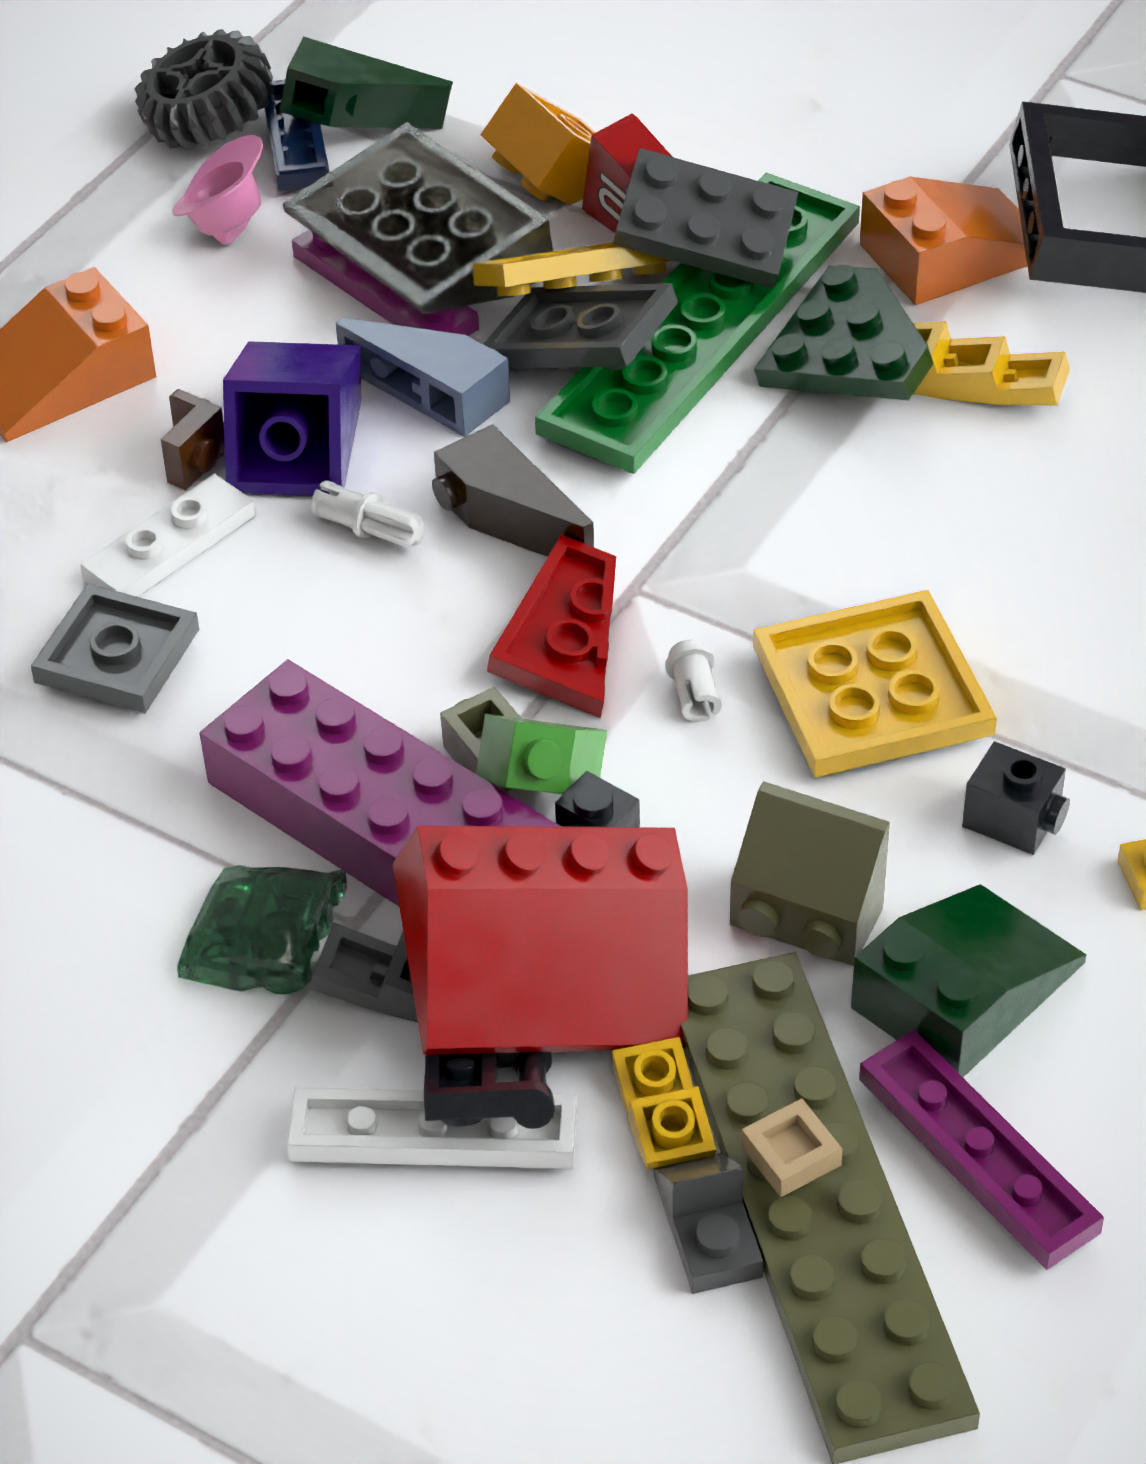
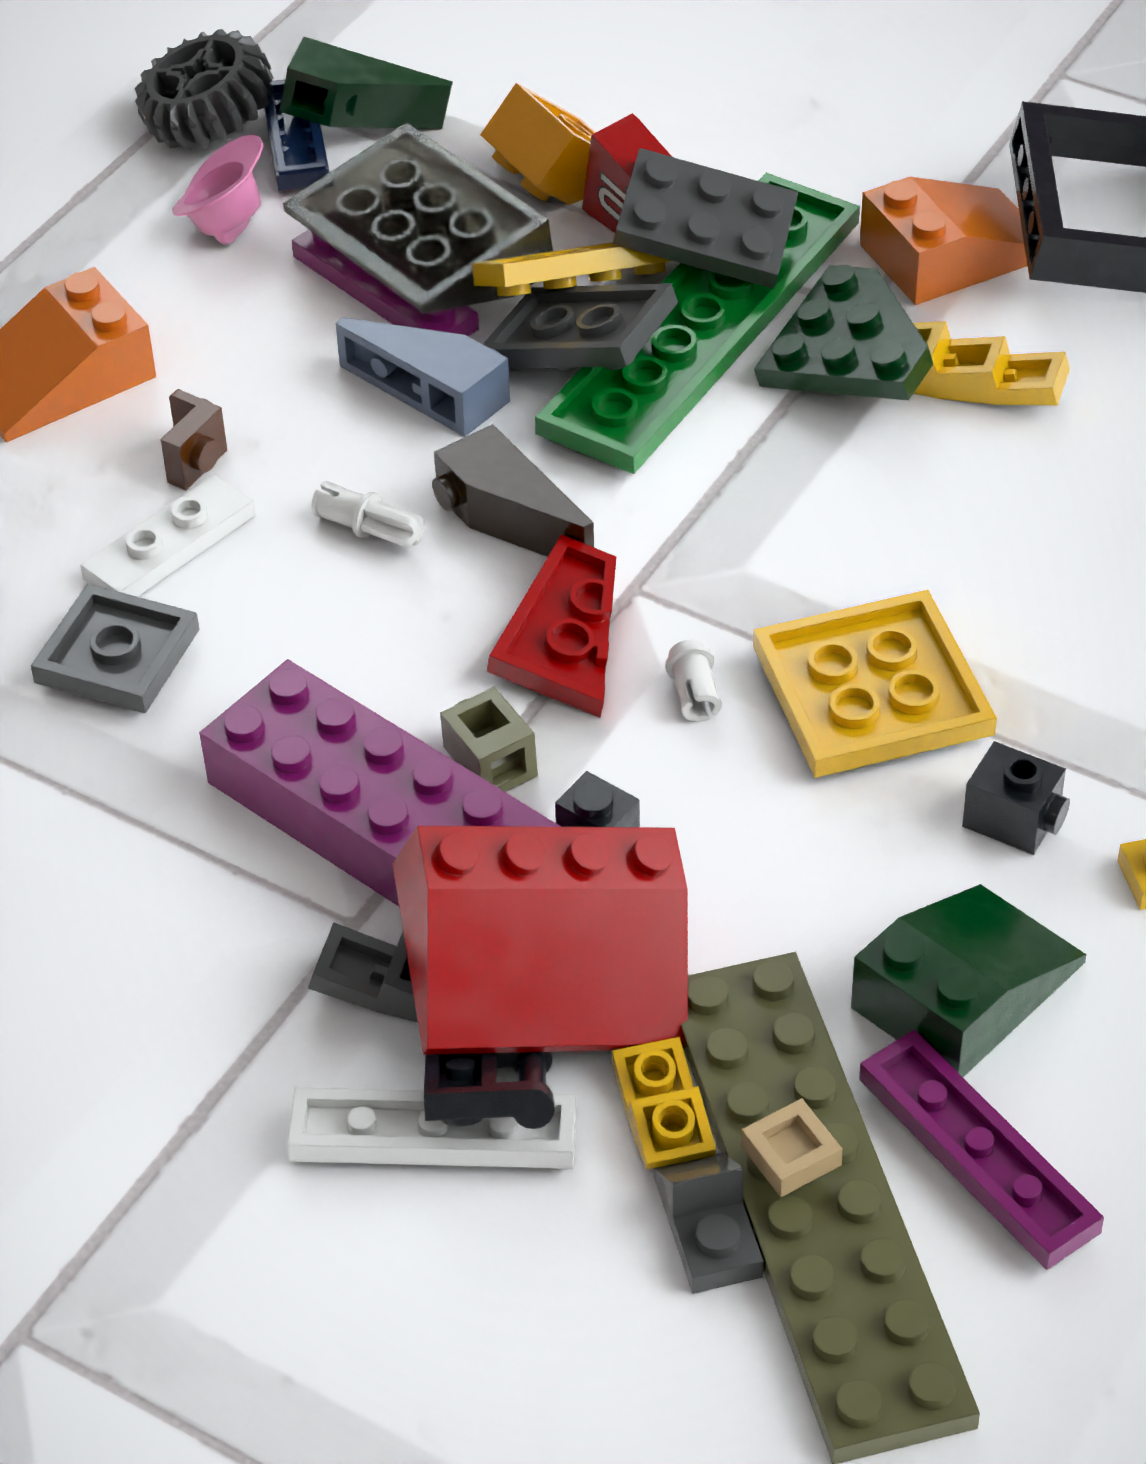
clear green slope [177,865,348,994] -> none
dark purple slope [223,341,362,496] -> none
bright green slope [476,714,607,794] -> none
olive slope [730,781,890,966] -> none

